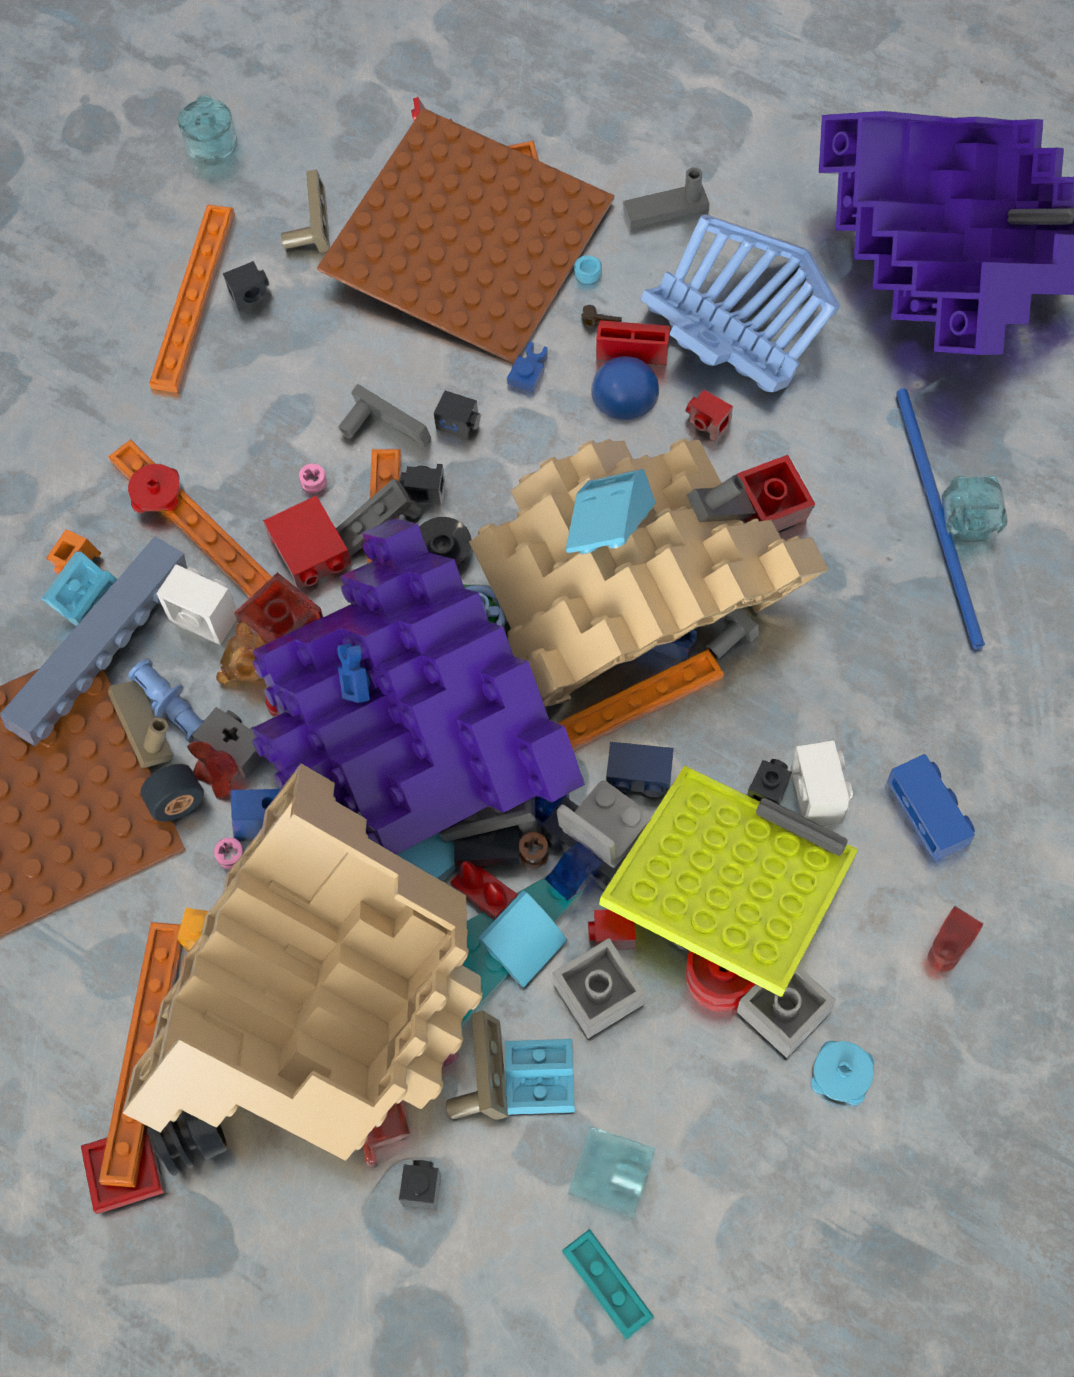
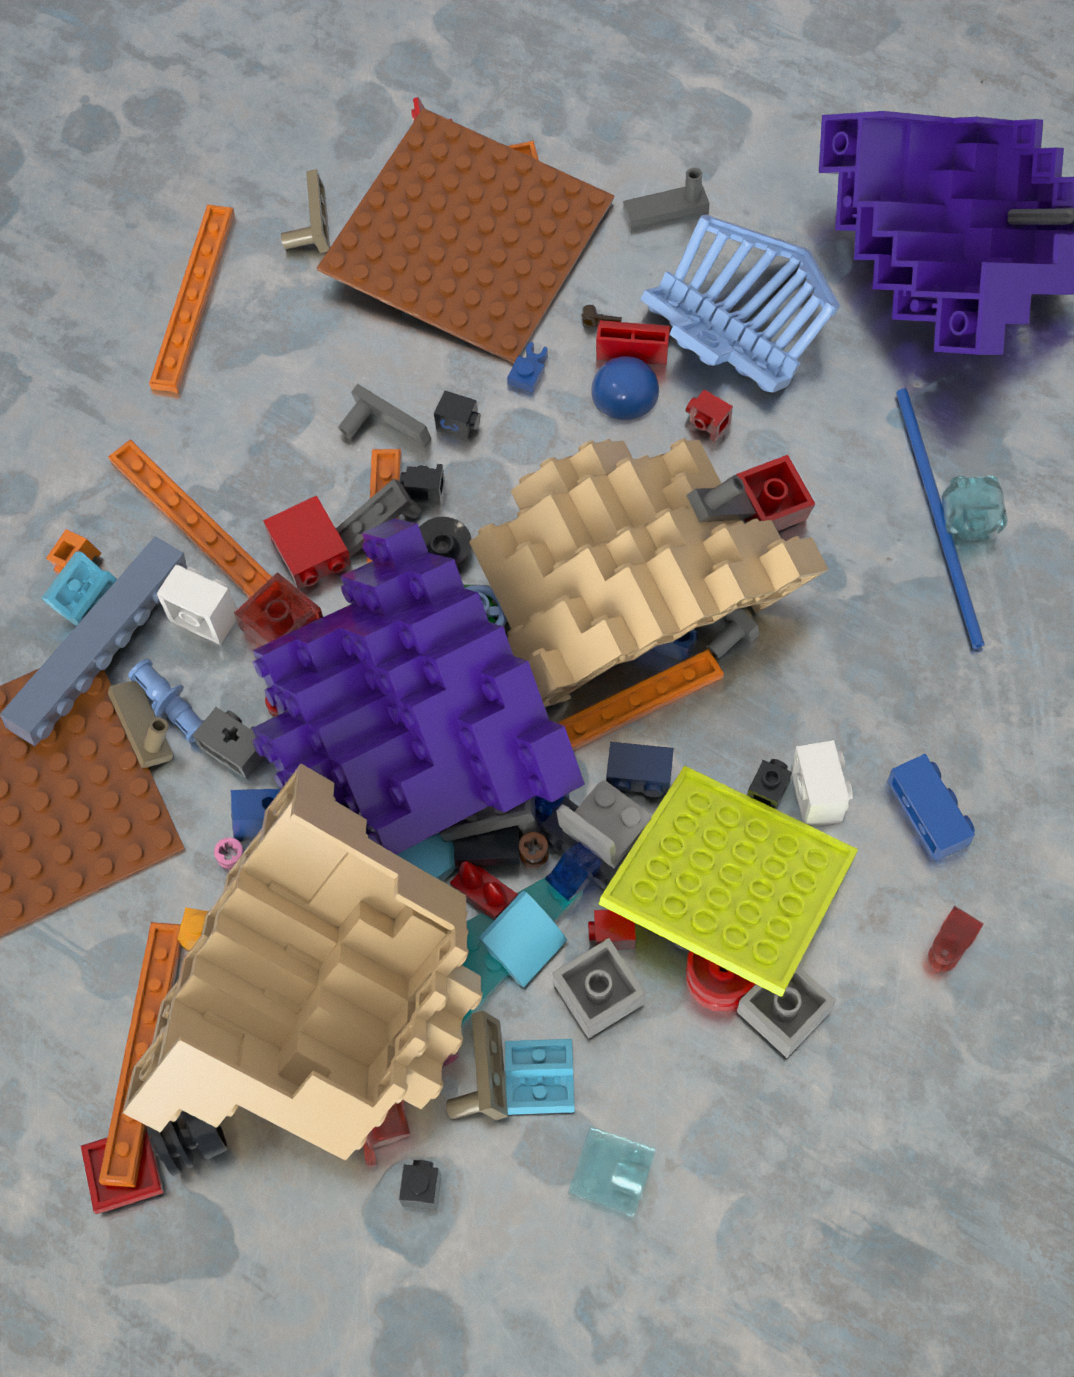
red piece [128,464,180,513] -> none
black wheel [140,763,204,822] -> none
clear light blue brick [177,95,236,162] -> none
clear red plate [187,741,237,798] -> none
clear orange rock [216,622,266,684] -> none
black brick [223,261,270,310] -> none
bright pink bush [299,464,327,493] -> none
blue plate [337,643,370,703] -> none
teal tile [562,1228,654,1340] -> none
medium azure slope [566,469,656,554] -> none
medium azure tile [574,255,602,284] -> none
dark grey axle [756,798,848,856] -> none
medium azure piece [811,1041,874,1105] -> none

